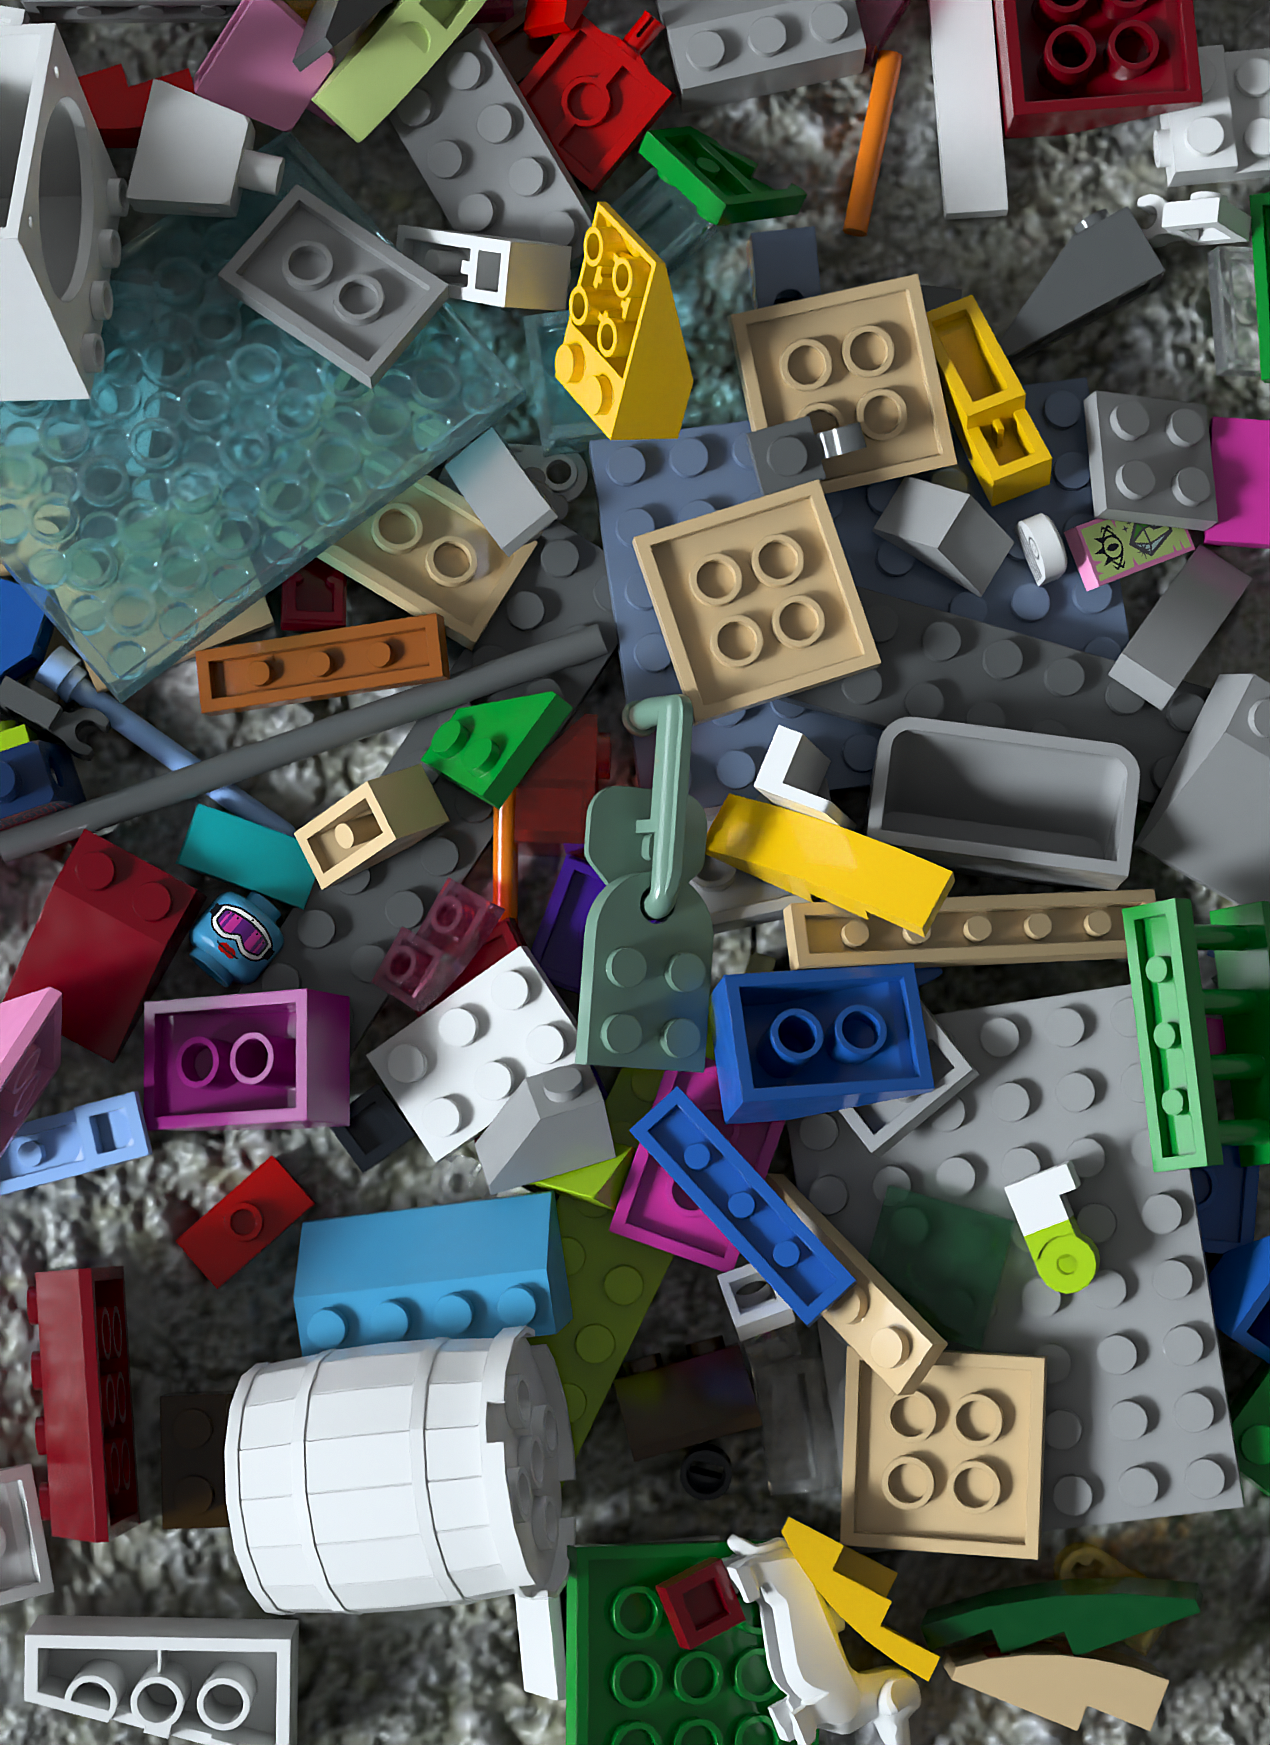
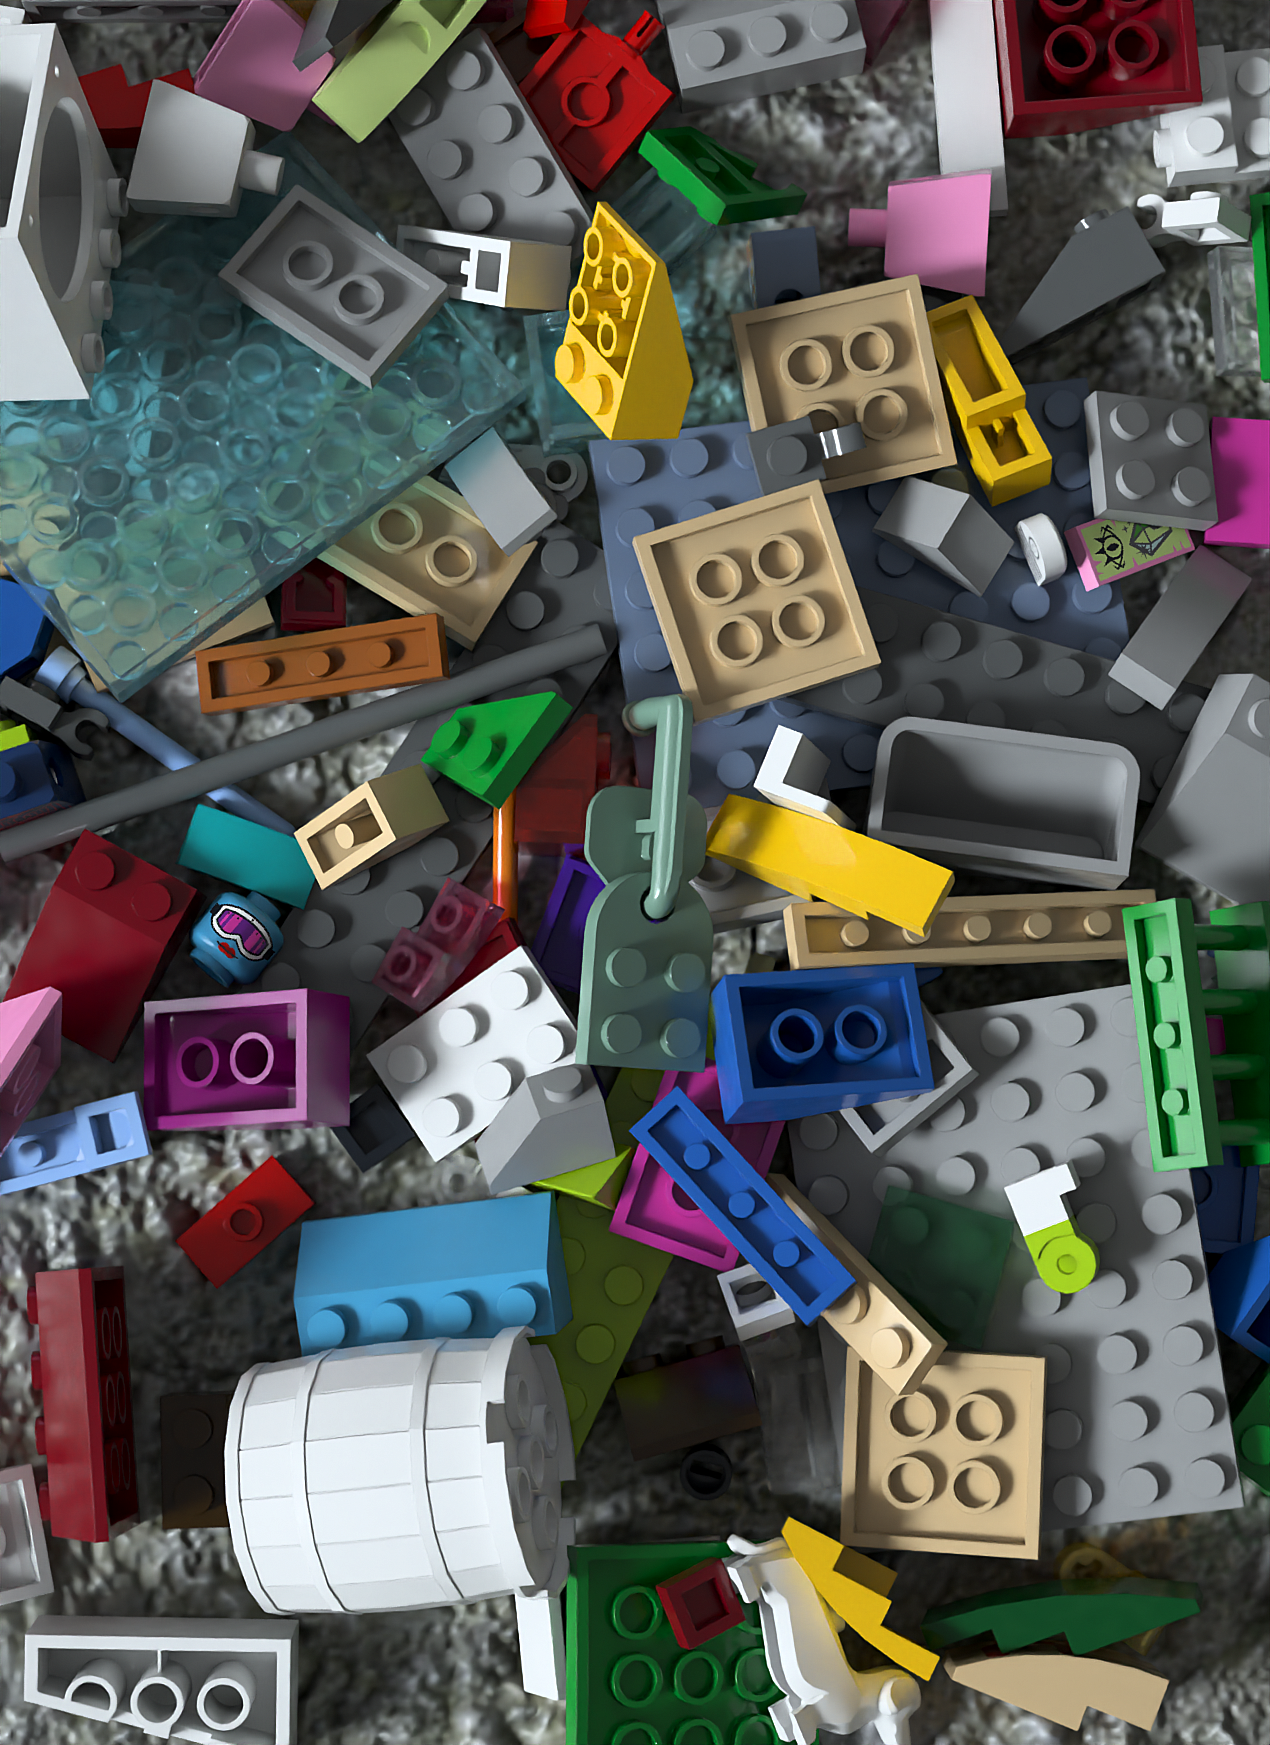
orange bar [843,50,903,237] -> none
none -> bright pink torso [848,169,992,296]

